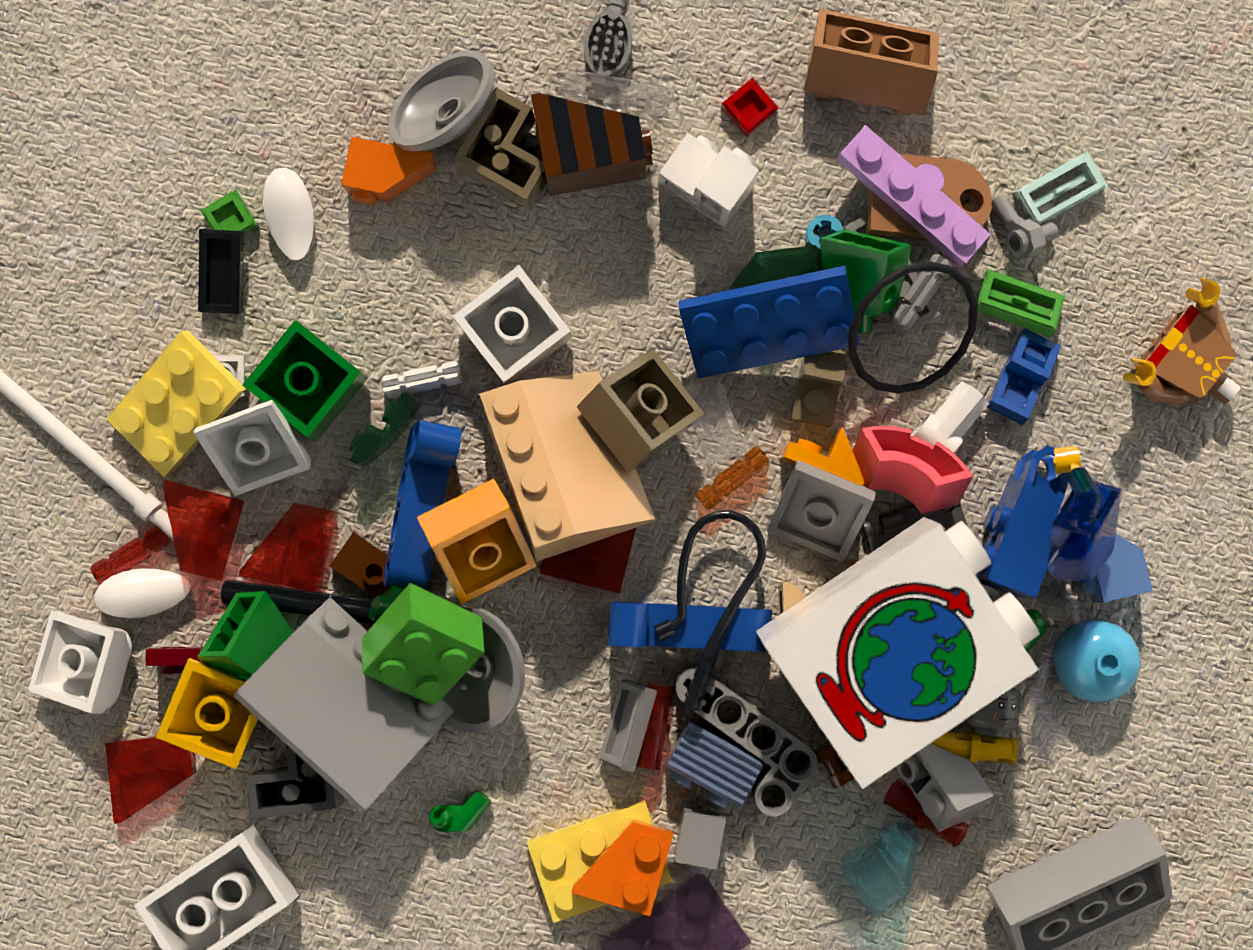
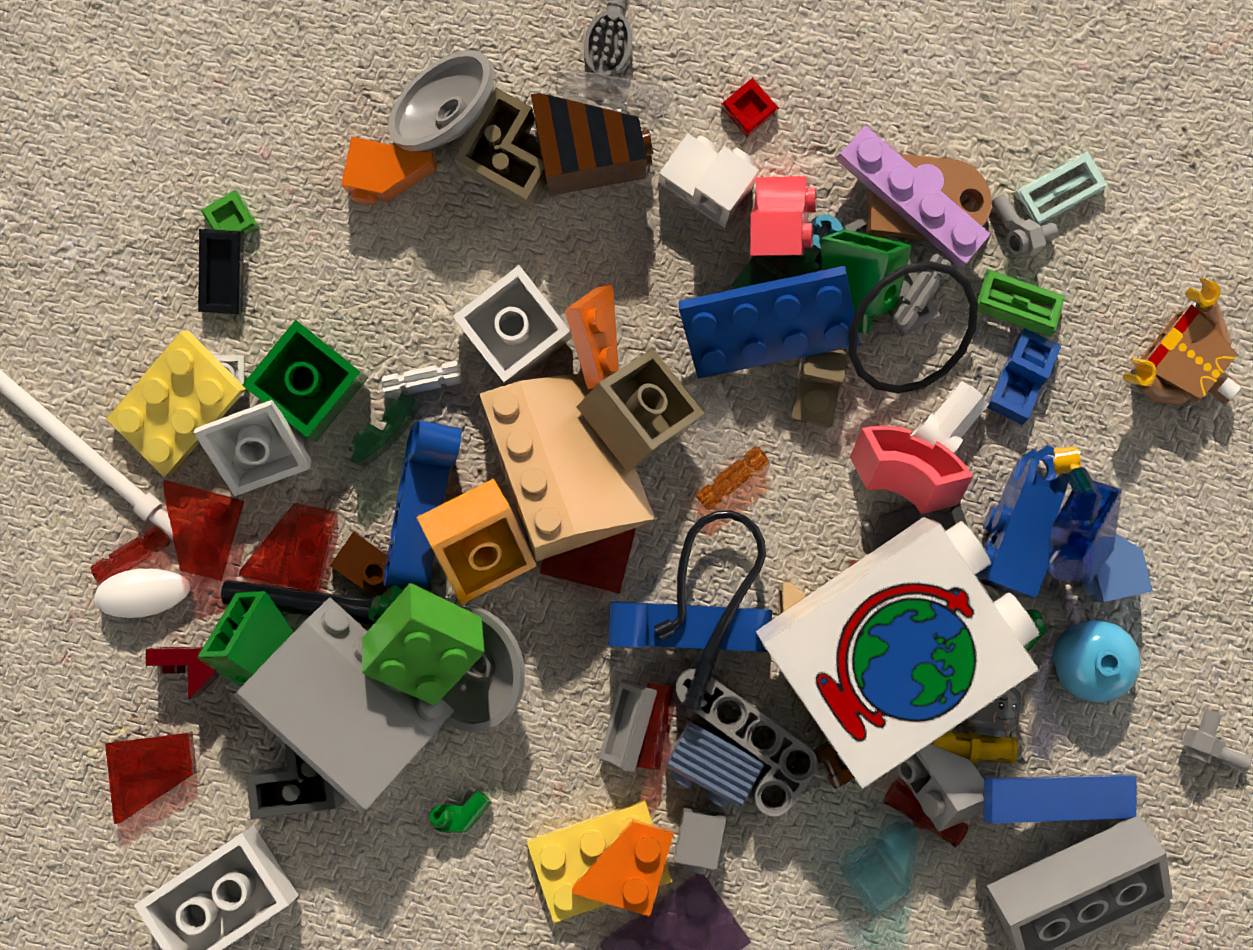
white slope [28,610,132,714] -> none
yellow slope [156,658,259,769] -> none
white arm [263,168,314,260] -> none
light grey plate [766,460,876,562] -> none
light orange slope [780,427,865,486] -> none
medium nougat slope [803,9,938,115] -> none
none -> orange wing [564,284,619,389]
none -> coral brick [750,176,817,256]
none -> blue tile [984,774,1137,824]
none -> light grey piece [1182,709,1252,772]

